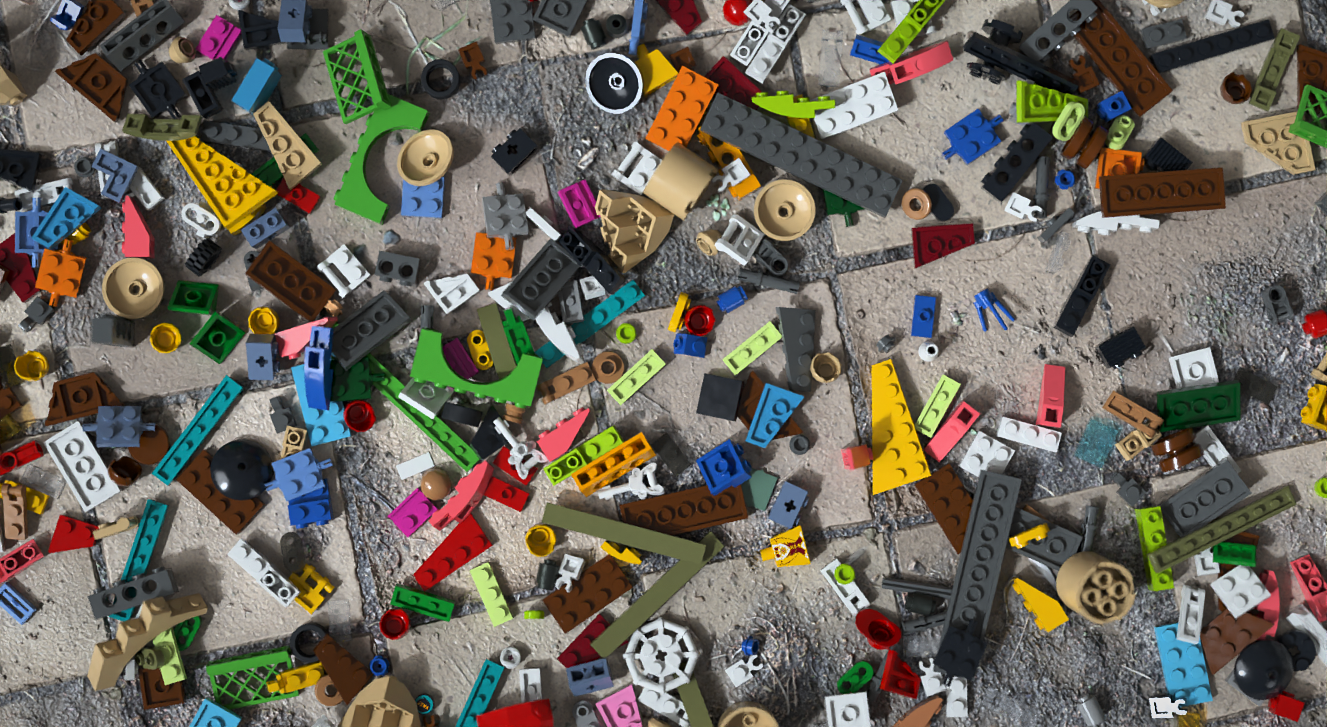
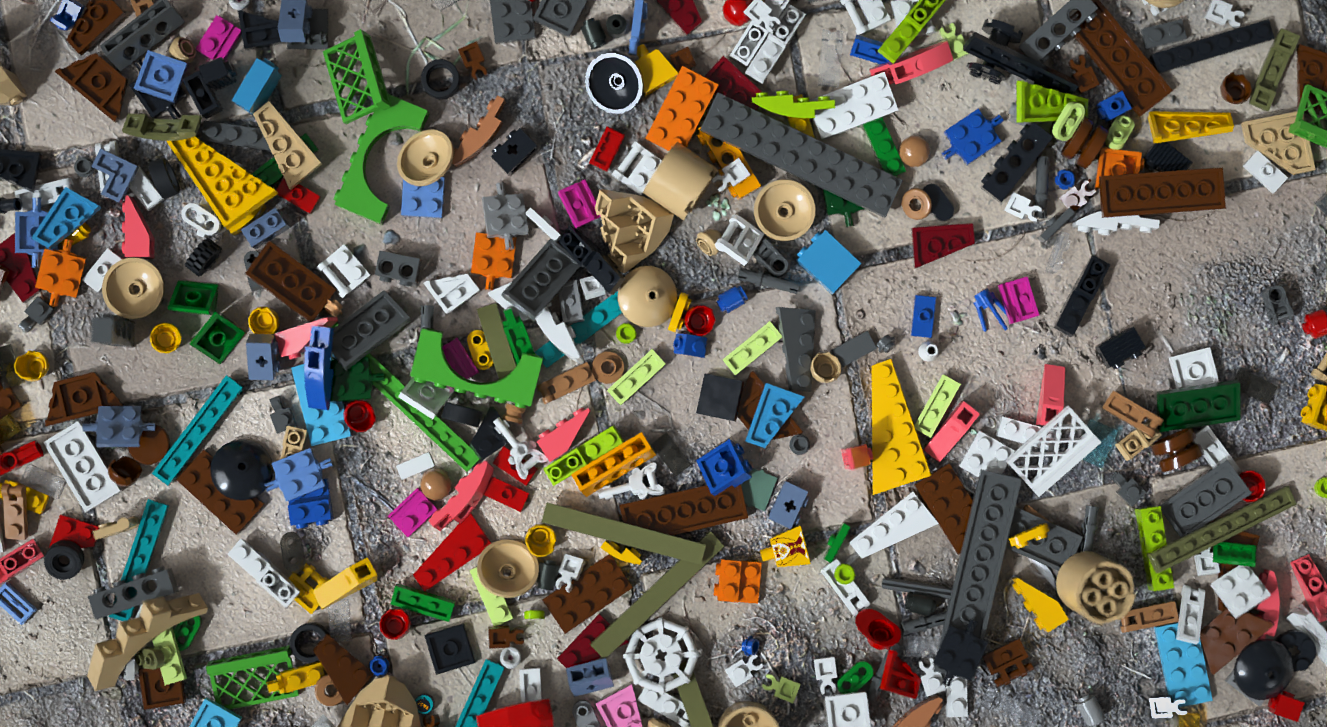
none -> black tyre [44,540,84,580]
none -> white plate [82,248,122,293]
none -> medium blue plate [134,50,188,103]
none -> black tyre [148,158,180,199]
none -> yellow slope [312,557,377,610]
none -> black tile [424,623,476,675]
none -> nougat slope [451,95,506,167]
none -> tan dish [477,540,539,598]
none -> reddish brown plate [488,625,524,649]
none -> red plate [589,126,625,172]
none -> tan dish [618,266,677,327]
none -> orange plate [713,559,762,604]
none -> yellowish green plate [762,674,801,703]
none -> dark azure brick [796,230,861,294]
none -> white plate [814,656,837,694]
none -> green plate [823,522,850,563]
none -> dark grey tile [831,331,877,368]
none -> white wing [849,491,939,558]
none -> green plate [862,118,906,177]
none -> medium nougat hair [899,135,930,167]
none -> yellowish green plate [939,23,969,62]
none -> reddish brown plate [982,638,1034,687]
none -> dark pink plate [998,276,1039,324]
none -> white fence [1005,406,1101,497]
none -> plate [1059,179,1098,212]
none -> medium nougat plate [1120,601,1179,633]
none -> yellow wing [1148,111,1234,143]
none -> red hair [1239,470,1266,502]
none -> white plate [1243,150,1288,193]

